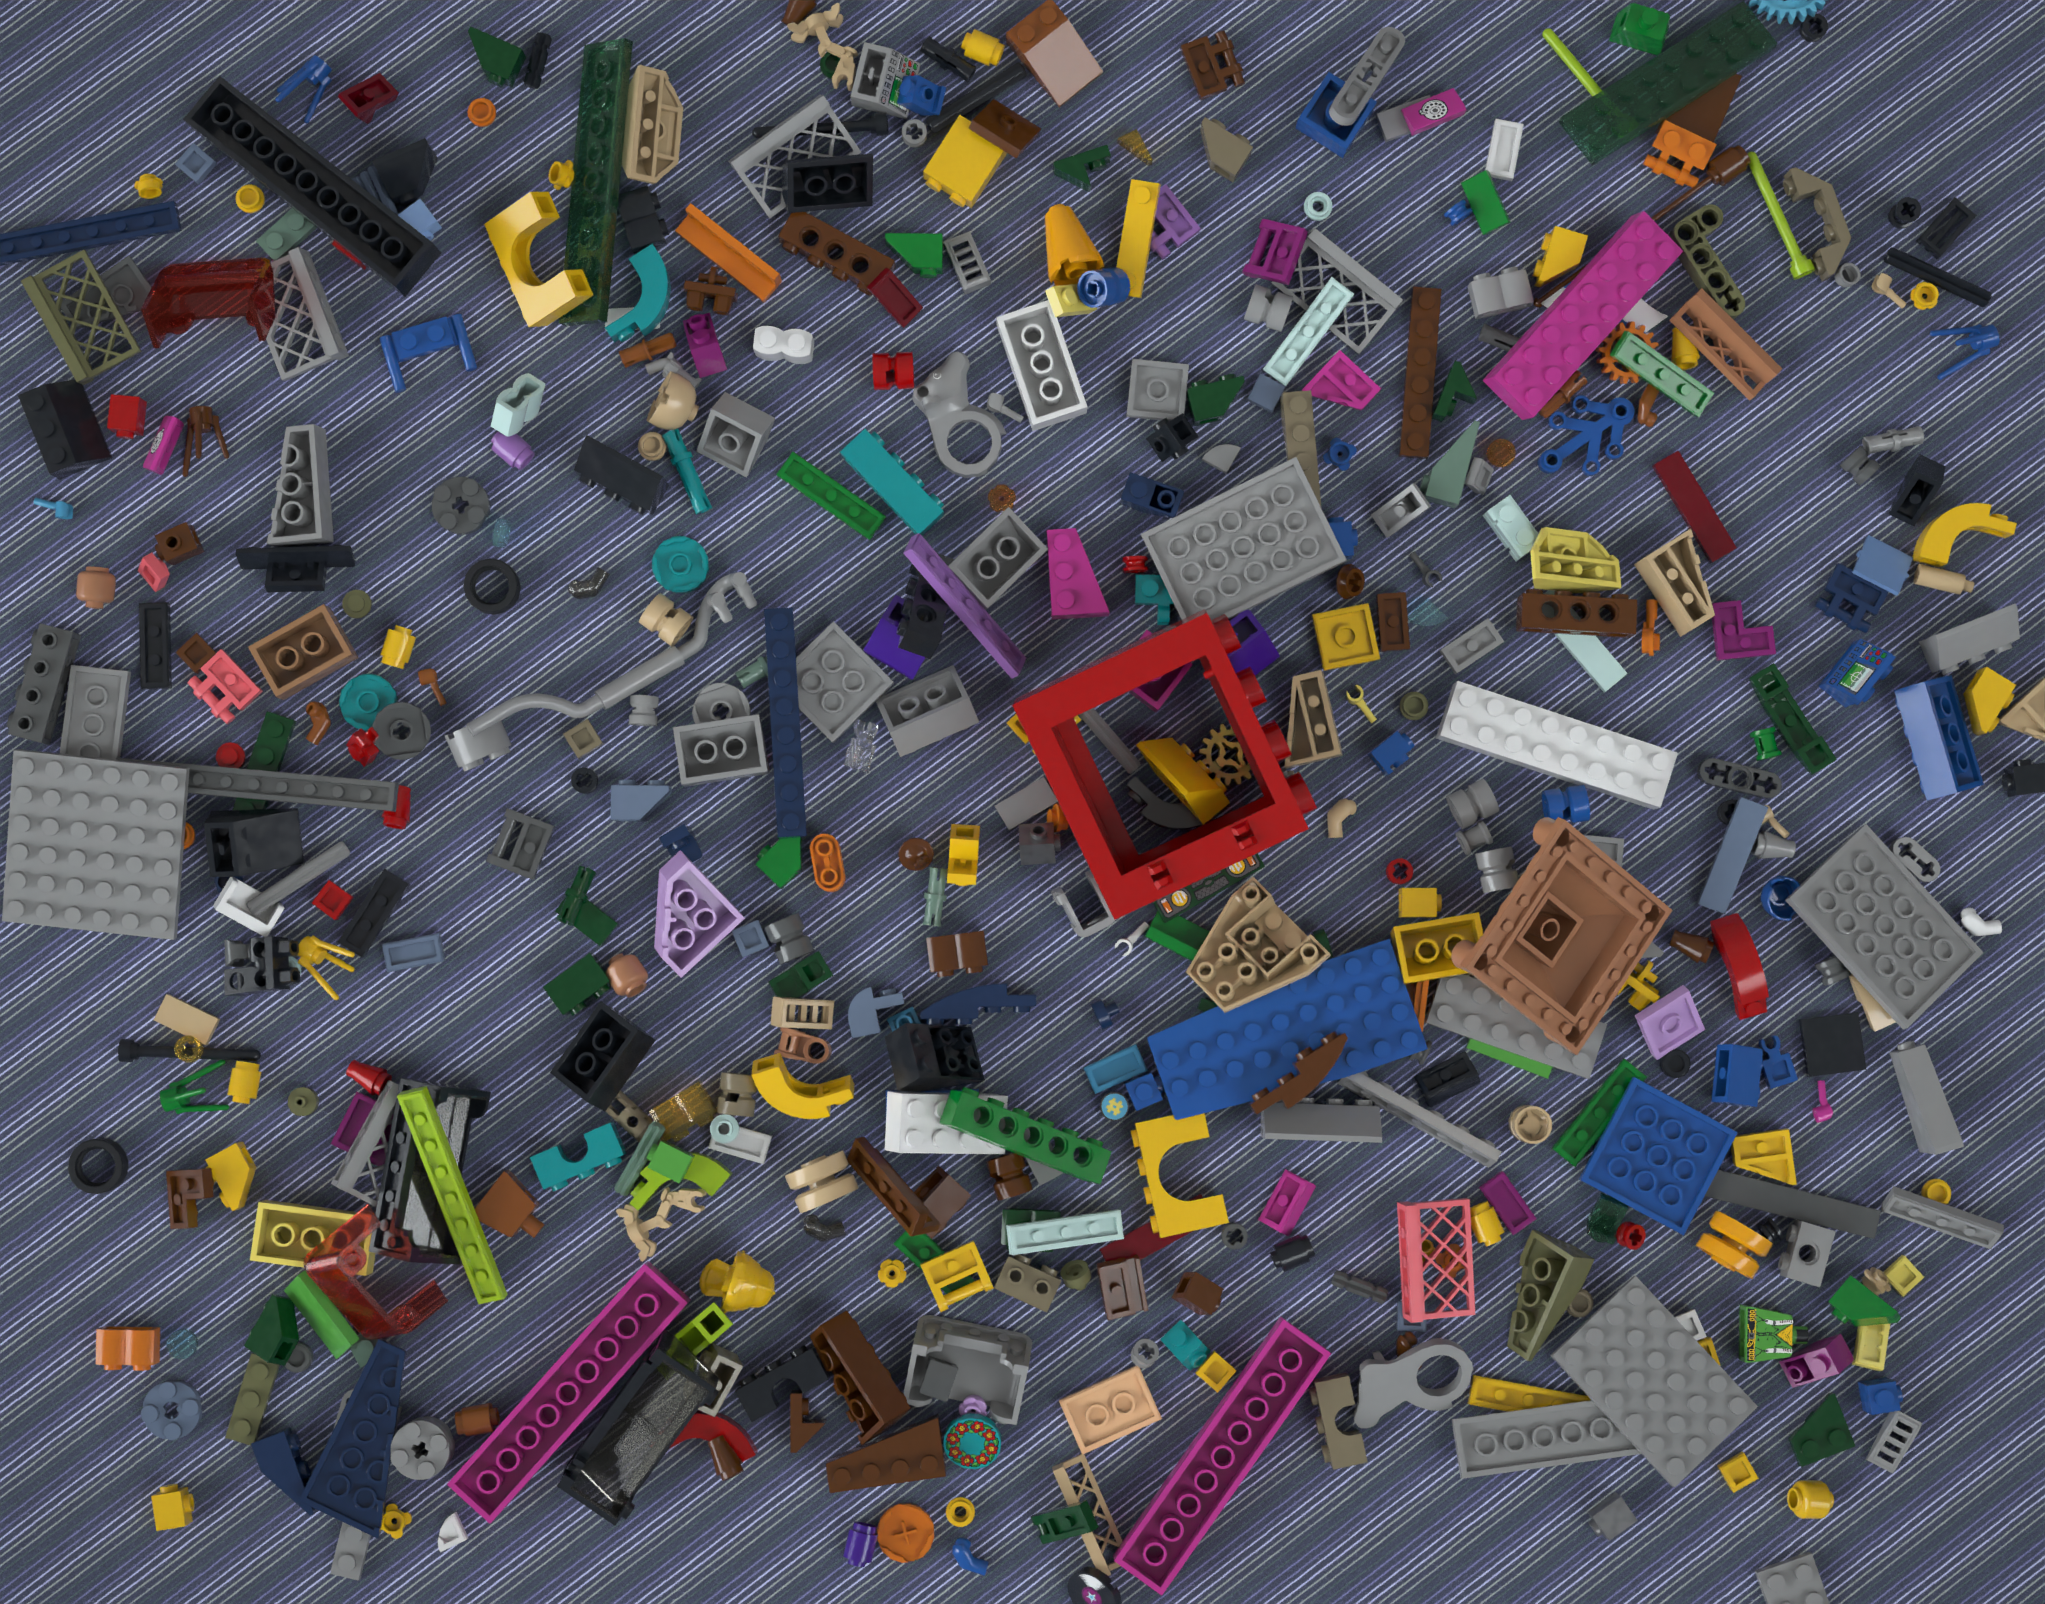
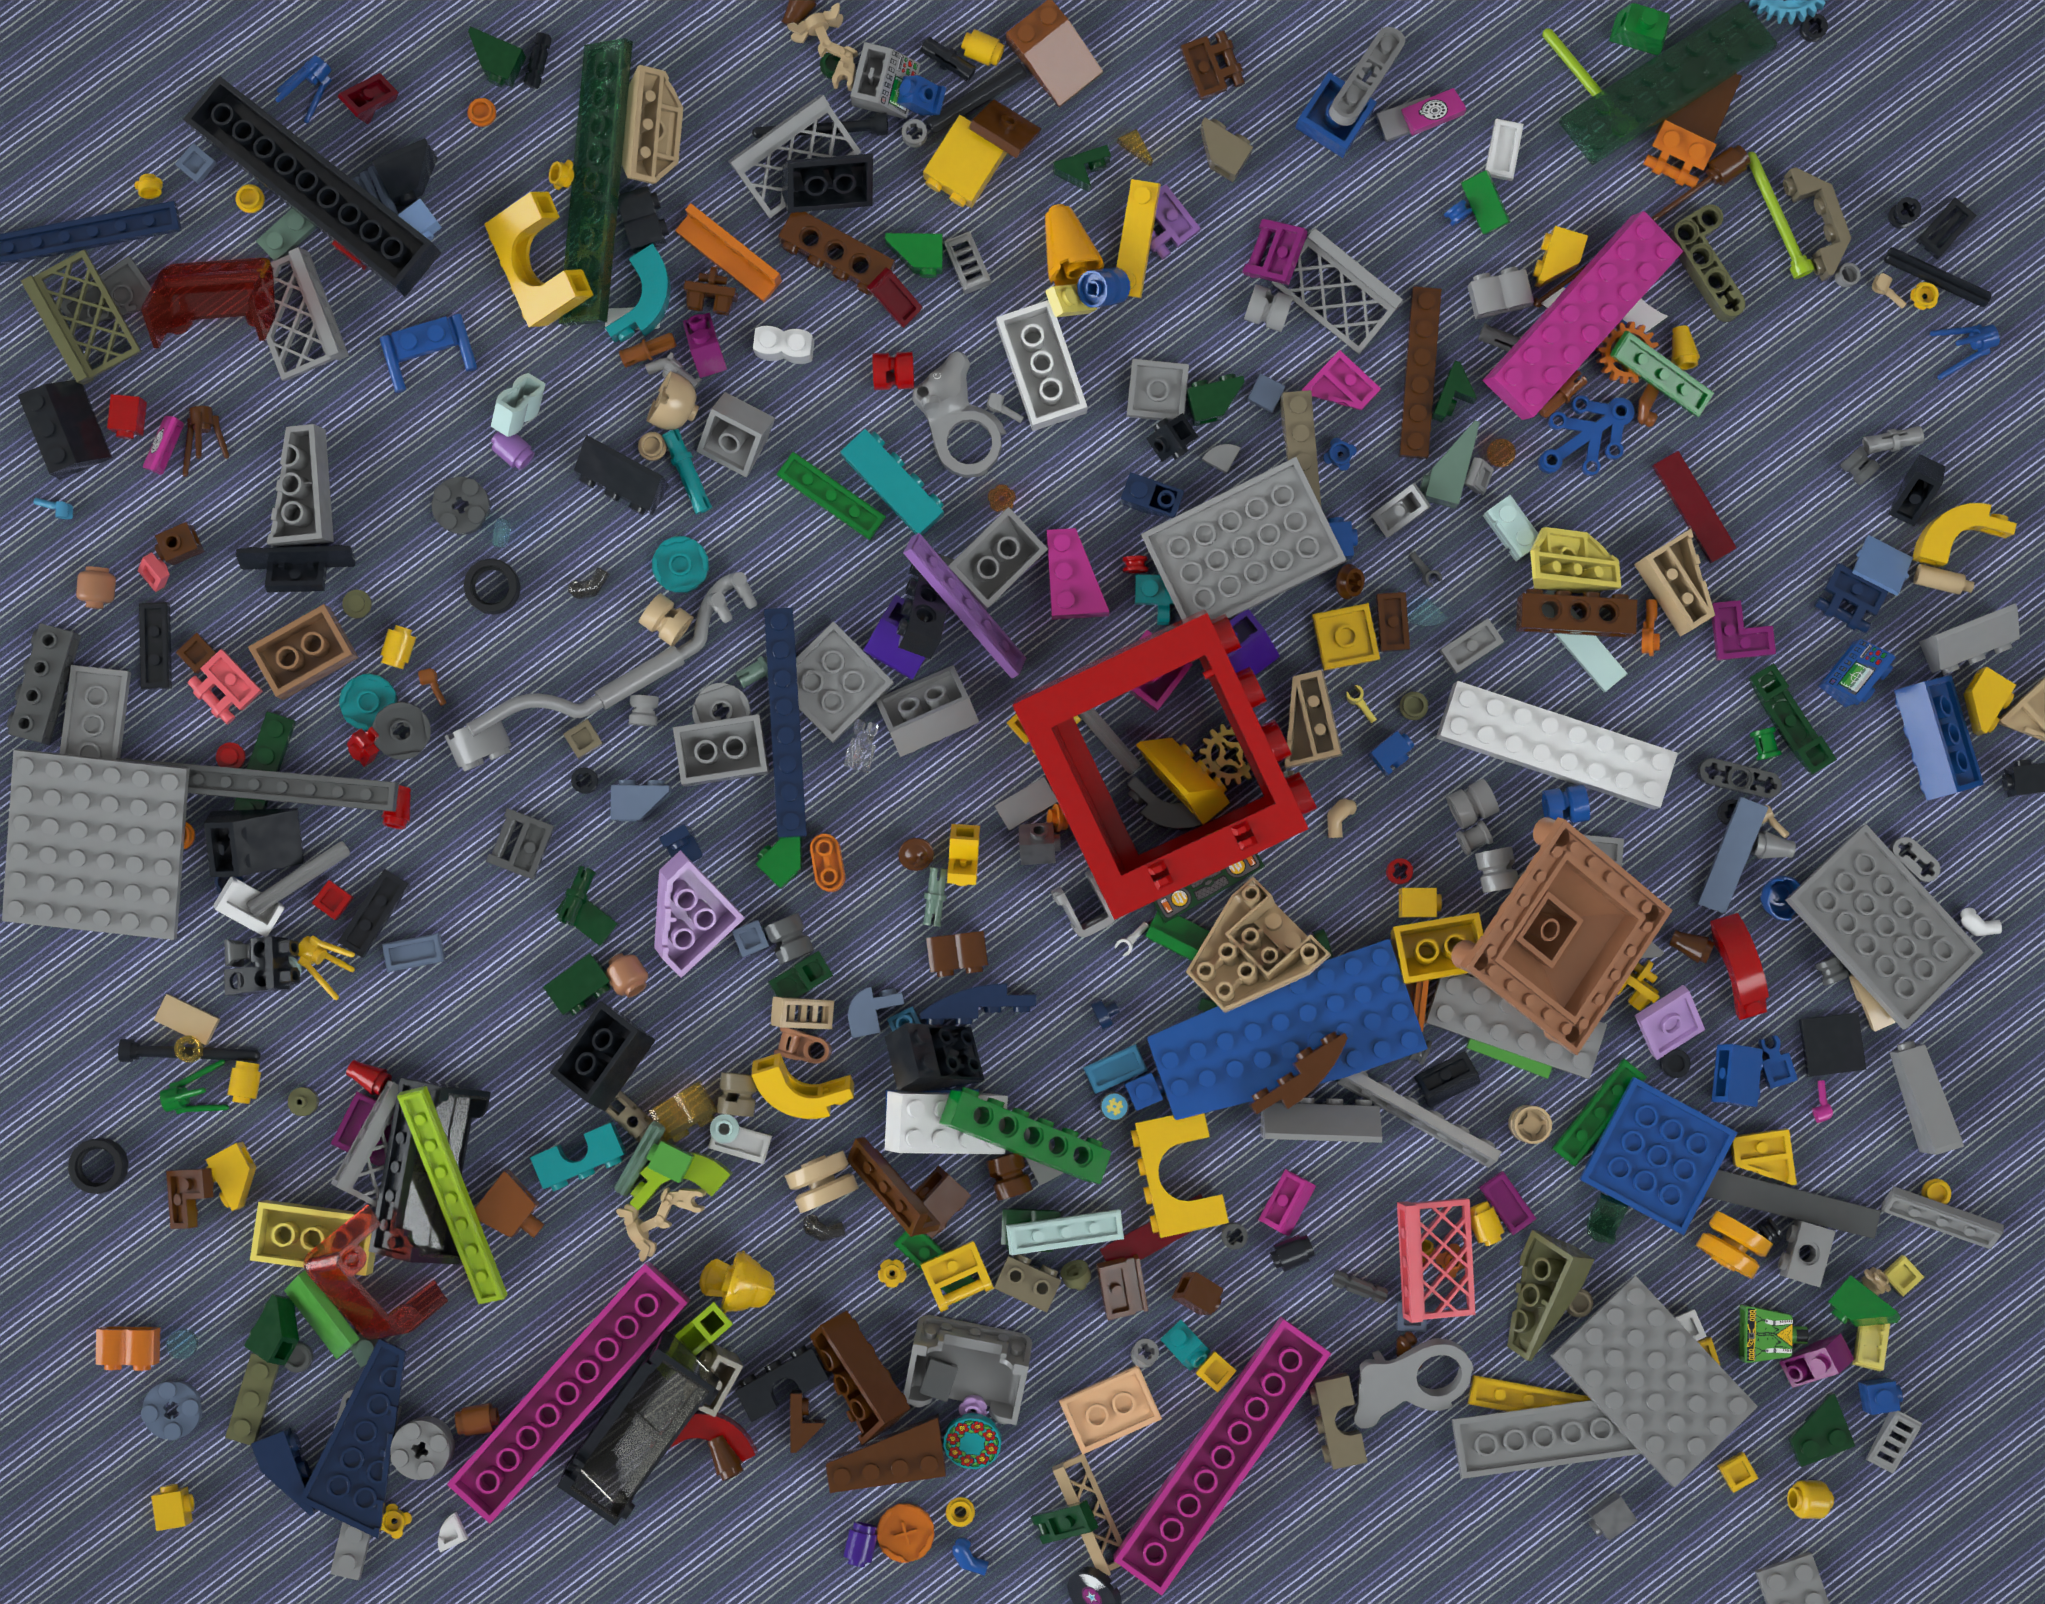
dark orange arm [306,701,331,746] -> none
light aqua tile [1263,277,1354,386] -> none
light aqua plate [1304,192,1332,221] -> none
red bush [1616,1221,1646,1250] -> none
nougat fence [1669,288,1782,401] -> none

